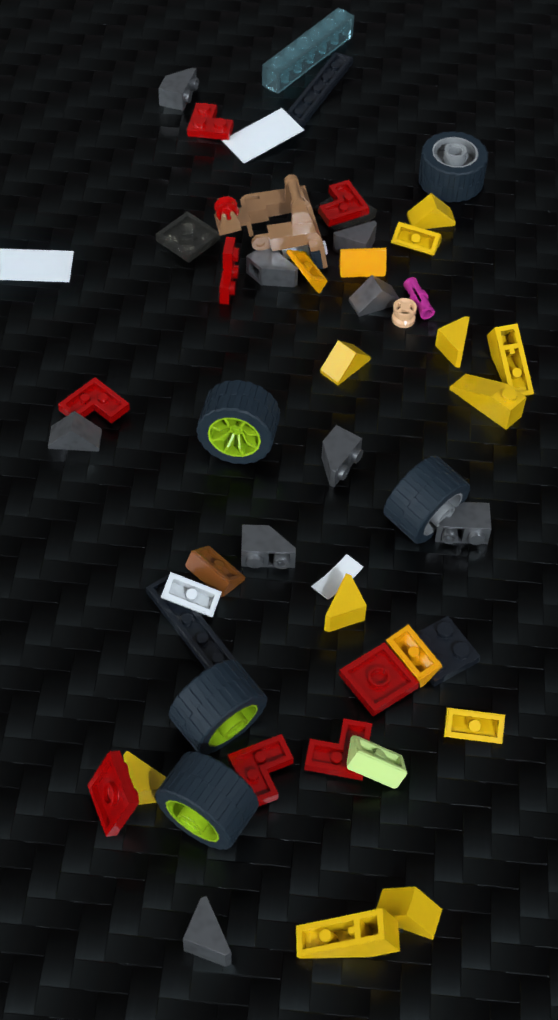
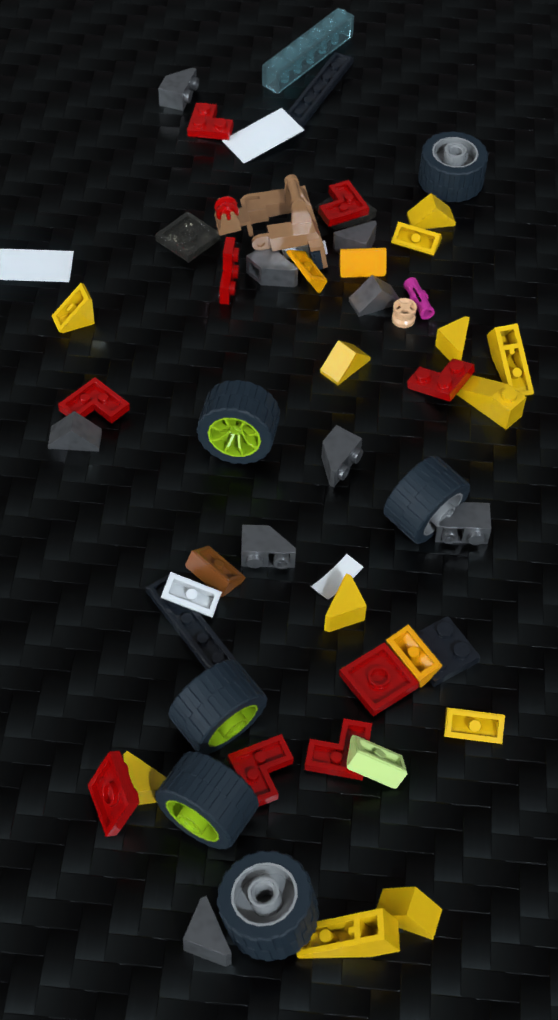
none -> yellow slope [52,283,95,333]
none -> black wheel [217,850,319,961]
none -> red plate [407,358,475,402]

